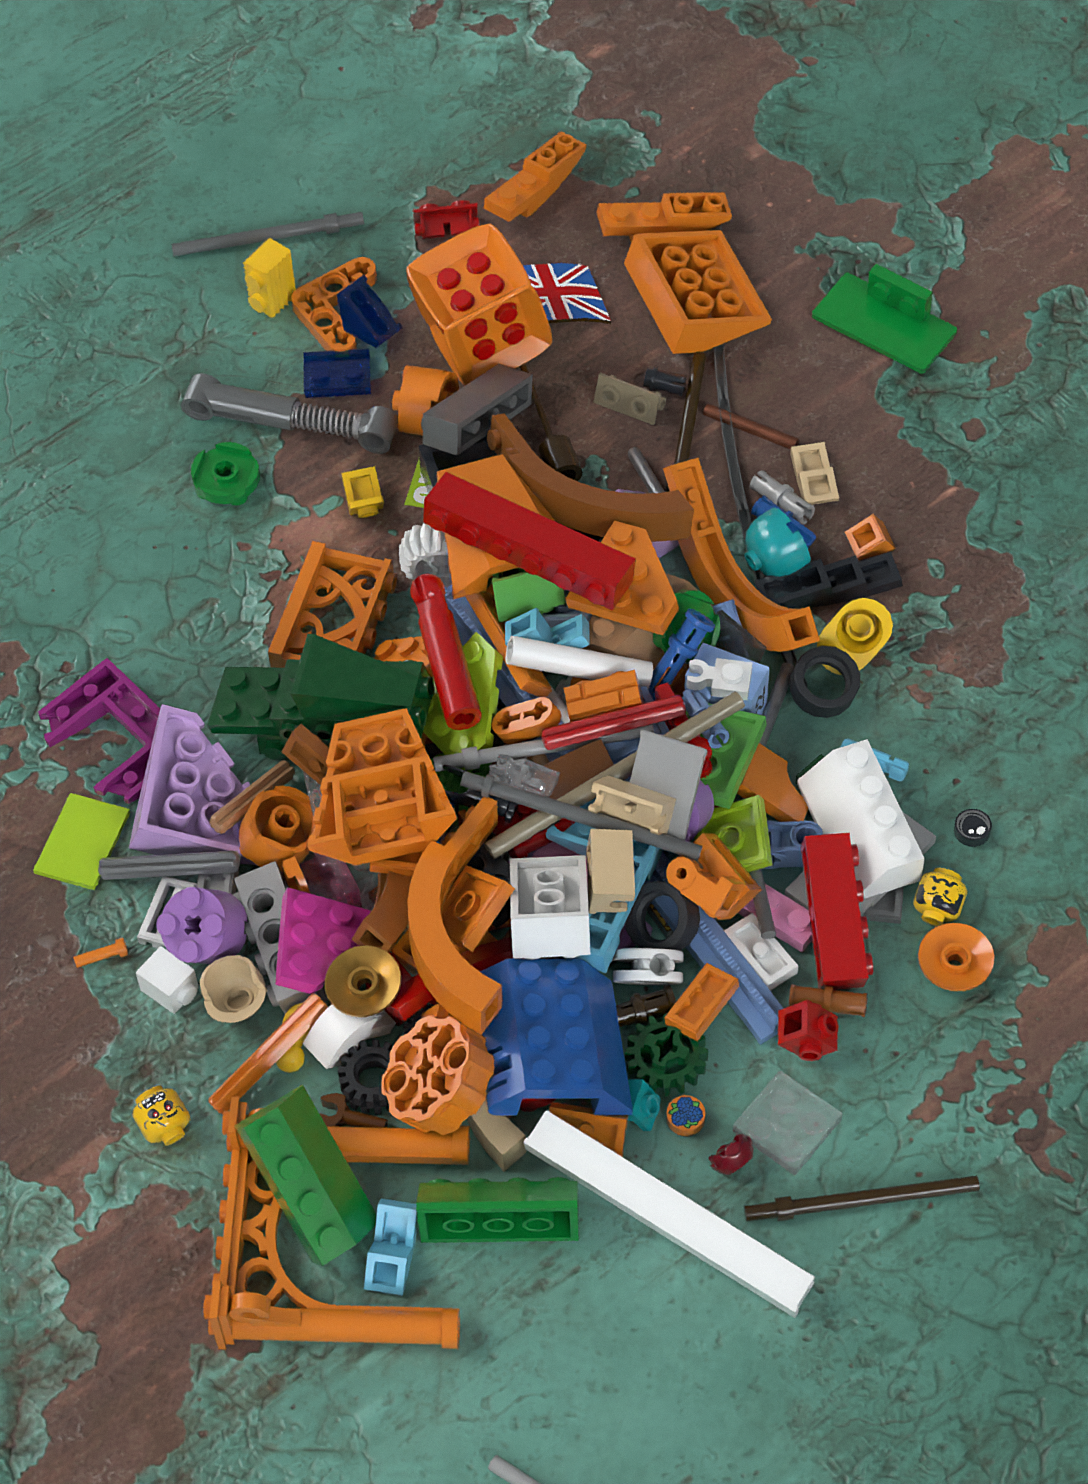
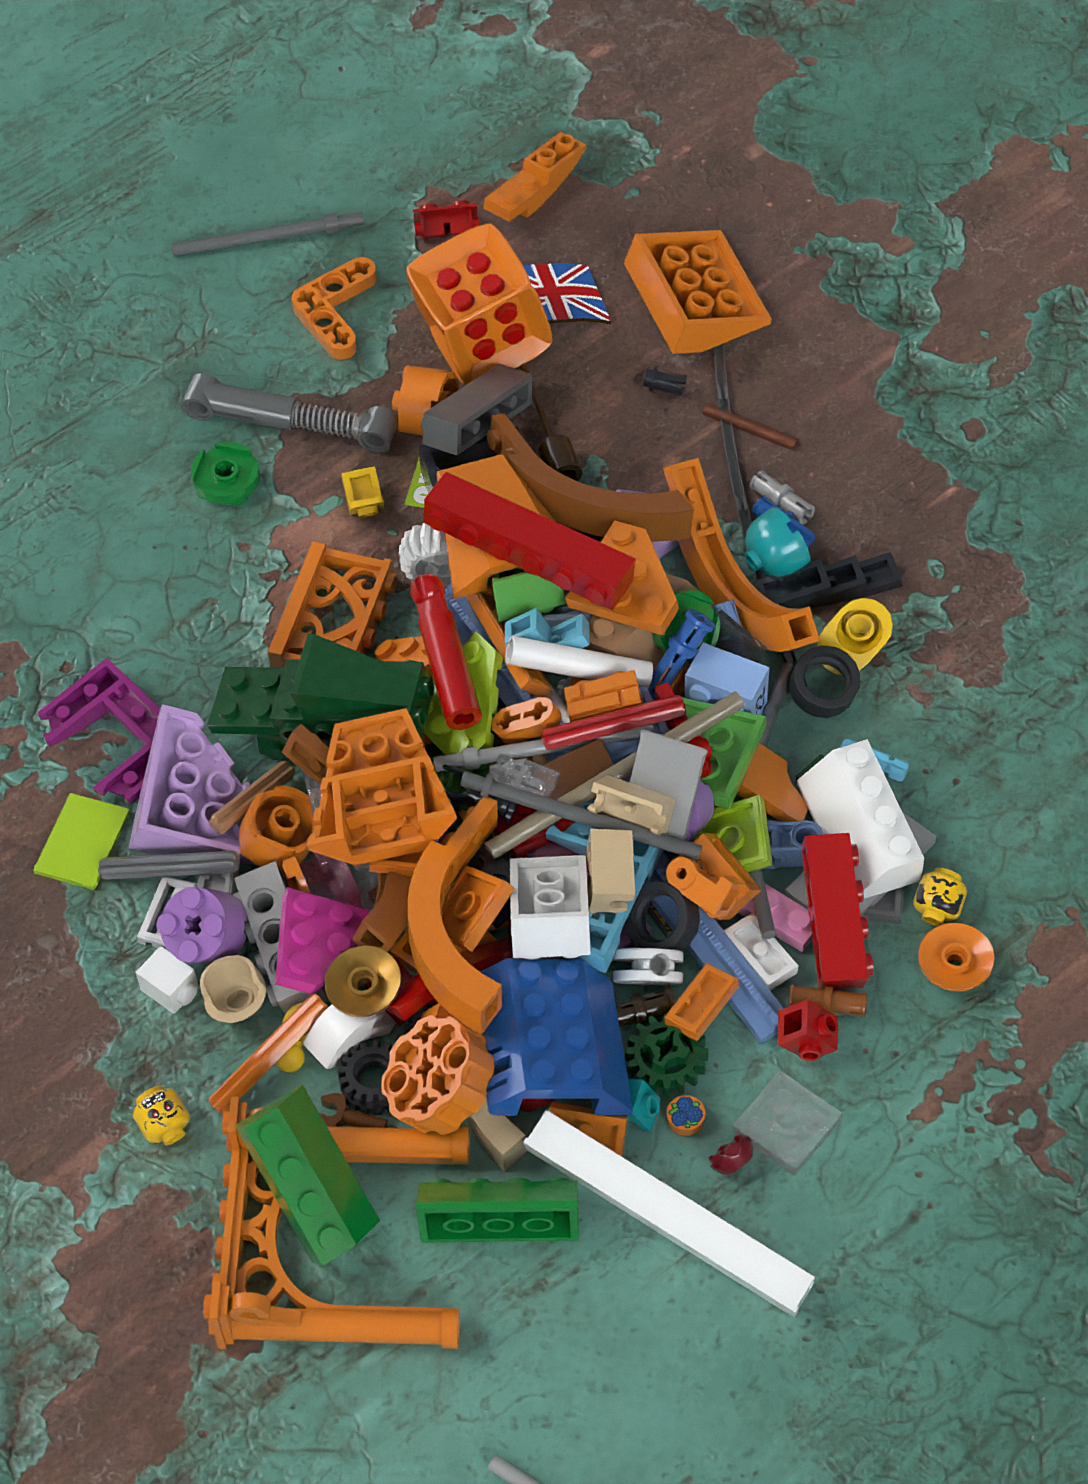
orange piece [73,938,128,968] -> none
yellow brick [243,238,296,318] -> none
clear blue plate [303,349,371,398] -> none
clear blue slope [336,275,403,348] -> none
medium azure slope [364,1198,418,1296] -> none
dark tan hinge [593,373,666,425] -> none
orange slope [596,192,732,243] -> none
flat silver bar [627,447,665,493] -> none
dark brown bar [666,352,706,492] -> none
medium blue axle [682,689,729,748] -> none
white plate [687,658,753,701] -> none
dark brown bar [744,1175,980,1222] -> none
tan slope [790,442,839,505] -> none
green bracket [812,264,957,374] -> none
orange slope [845,514,895,560] -> none
black tile [954,809,992,847] -> none

